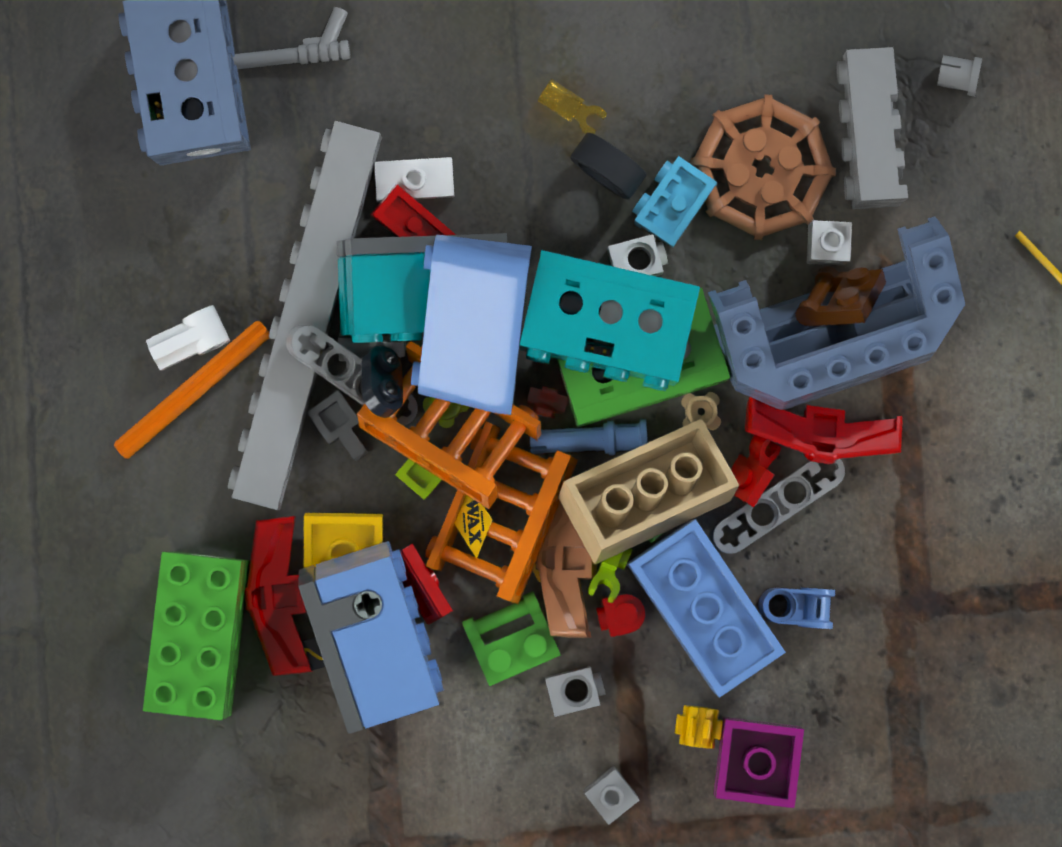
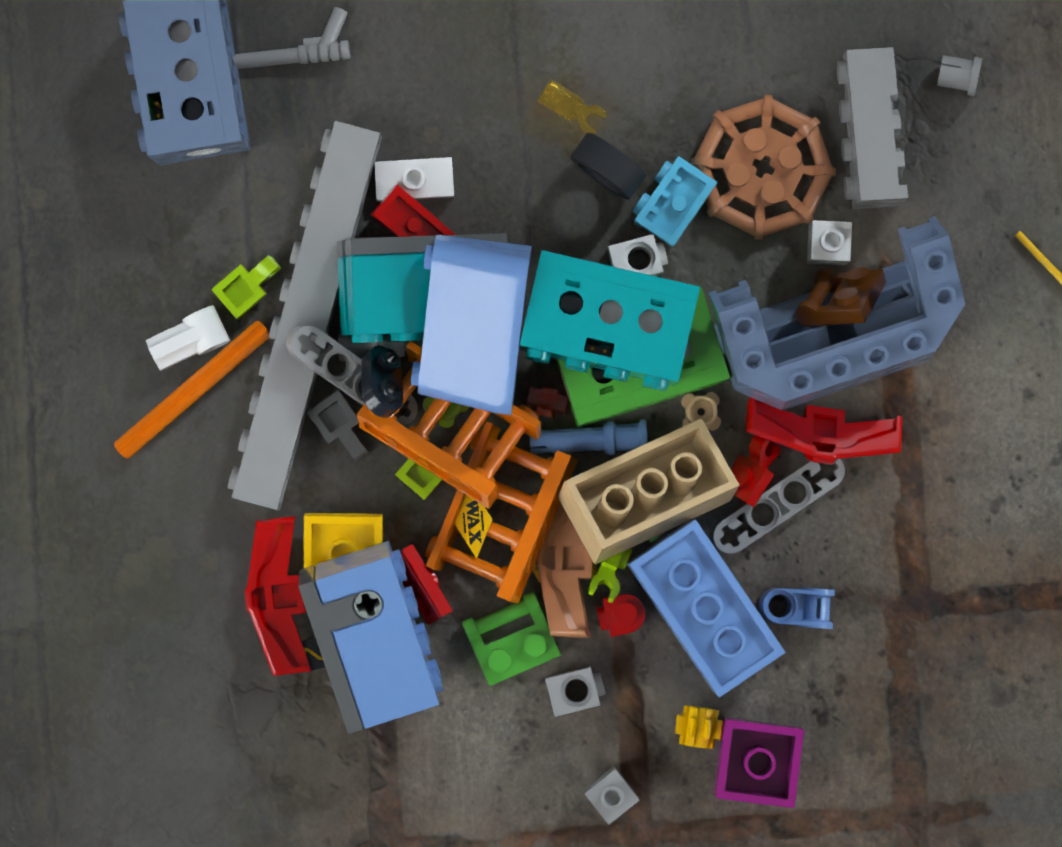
bright green piece [143,551,250,720] -> none
none -> lime plate [211,255,282,320]

